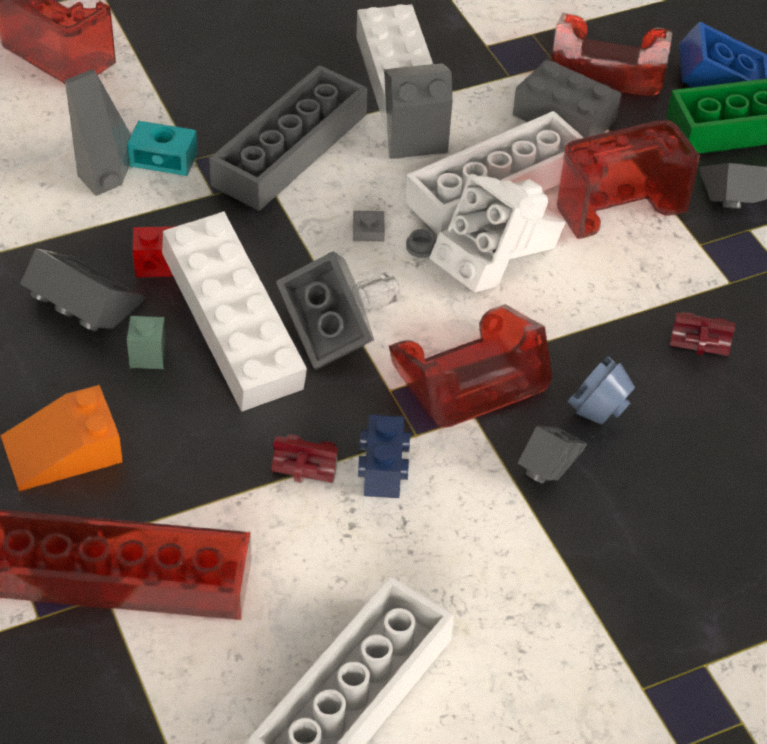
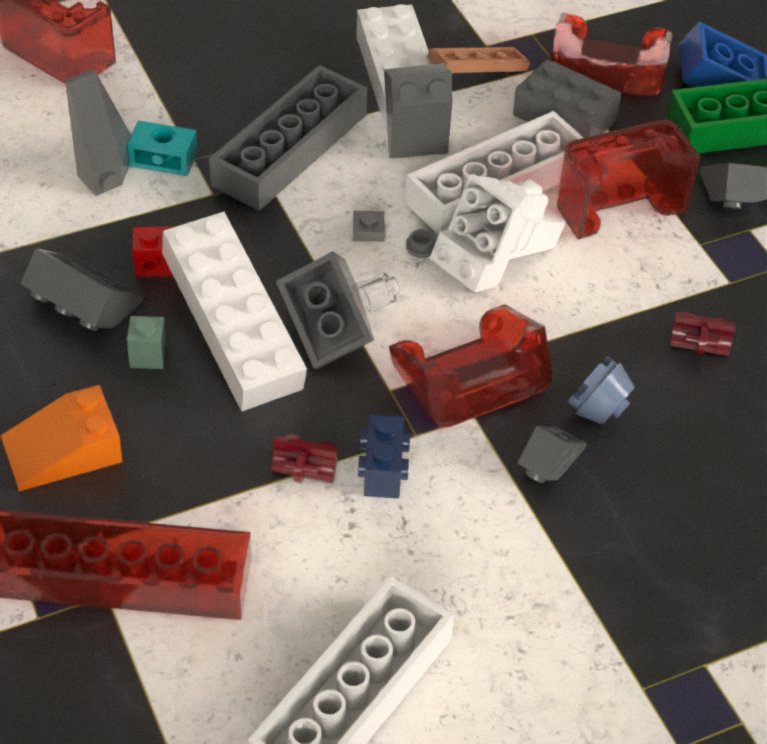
none -> nougat tile [426,47,530,73]

